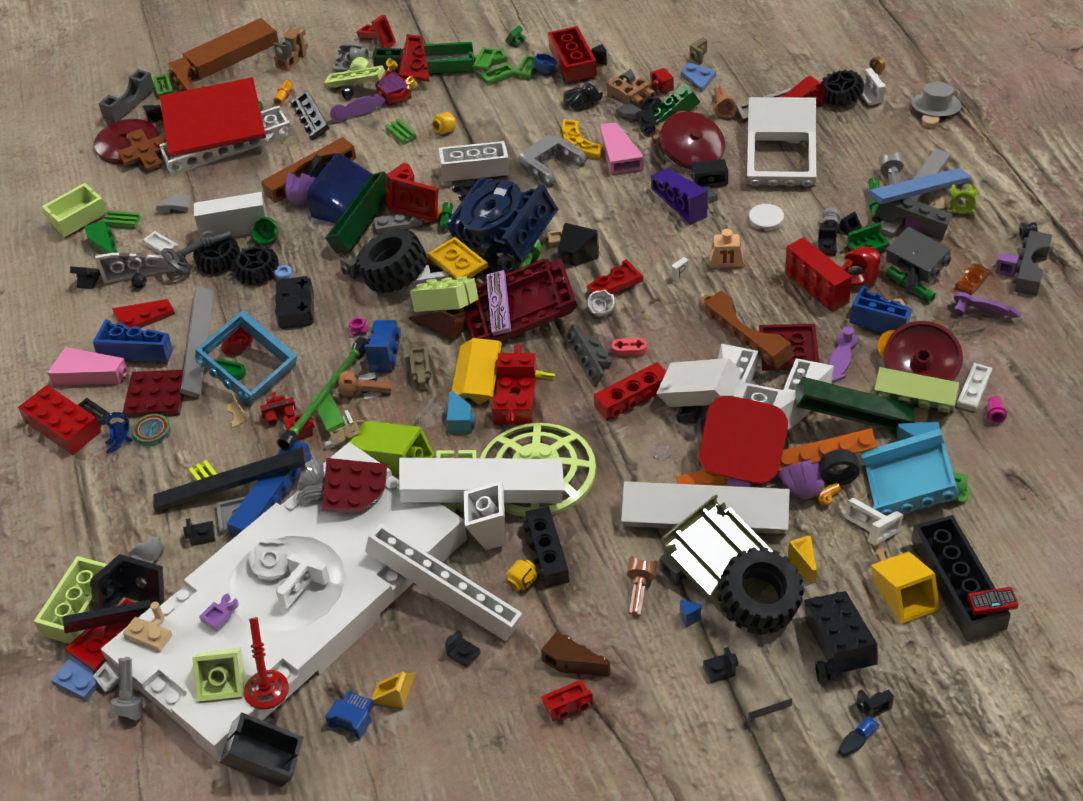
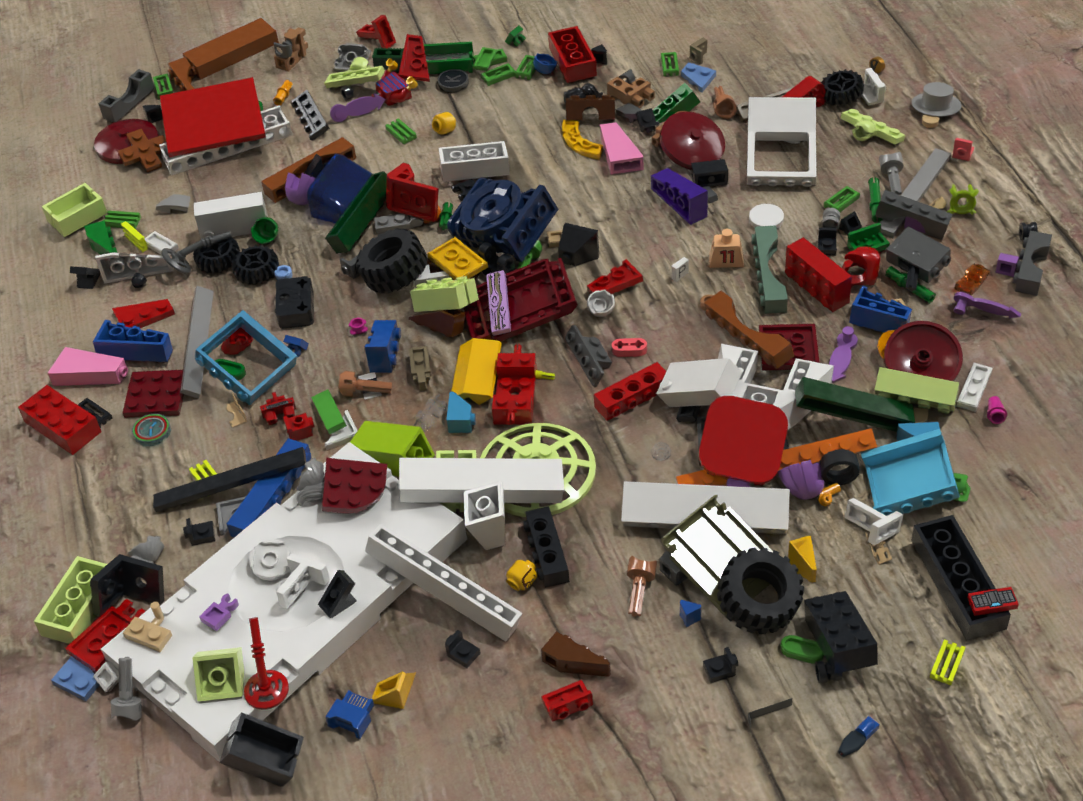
black tile [62,600,151,634] -> none
clear blue piece [105,412,132,454] -> none
bright green hose [277,337,369,451] -> none
tan piece [330,420,364,445] -> none
light grey wheel [350,47,369,63] -> none
light grey connector [518,135,587,186] -> none
black tile [640,97,662,112] -> none
red brick [650,68,674,94] -> none
black bracket [856,689,894,718] -> none
medium blue tile [868,168,972,204] -> none
yellow slope [871,551,940,624] -> none
none -> neon yellow tile [121,221,148,252]
none -> blue tile [283,335,309,357]
none -> black slope [318,570,357,618]
none -> tile [438,69,469,93]
none -> reddish brown arch [566,95,616,120]
none -> bright green tile [661,52,679,77]
none -> sand green arch [751,225,788,314]
none -> bright green tile [780,635,824,664]
none -> bright green tile [824,186,860,212]
none -> yellowish green plate [840,109,905,145]
none -> neon yellow tile [930,639,966,685]
none -> coral bracket [952,138,974,161]

